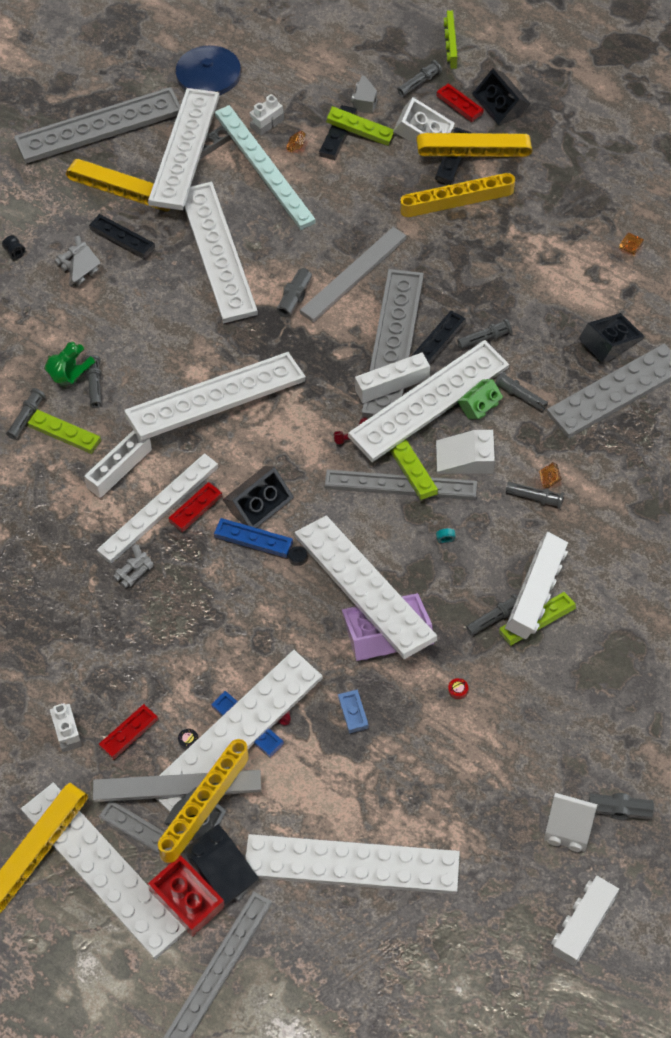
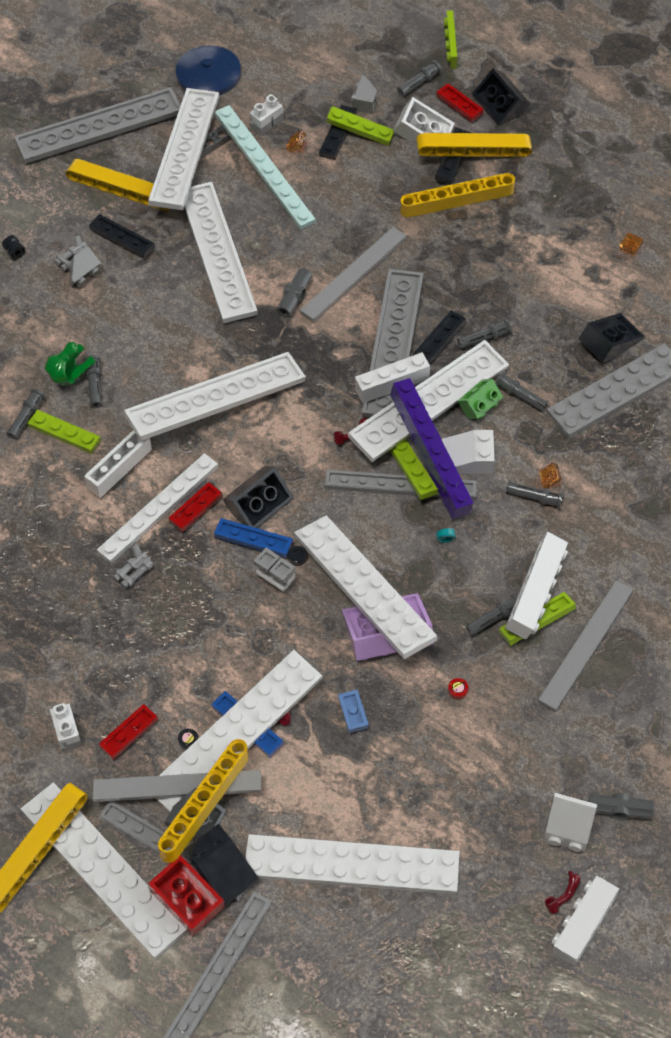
none -> light grey hips [254,548,295,592]
none -> dark purple brick [390,378,474,519]
none -> light grey tile [538,580,634,713]
none -> dark red piece [545,871,581,913]

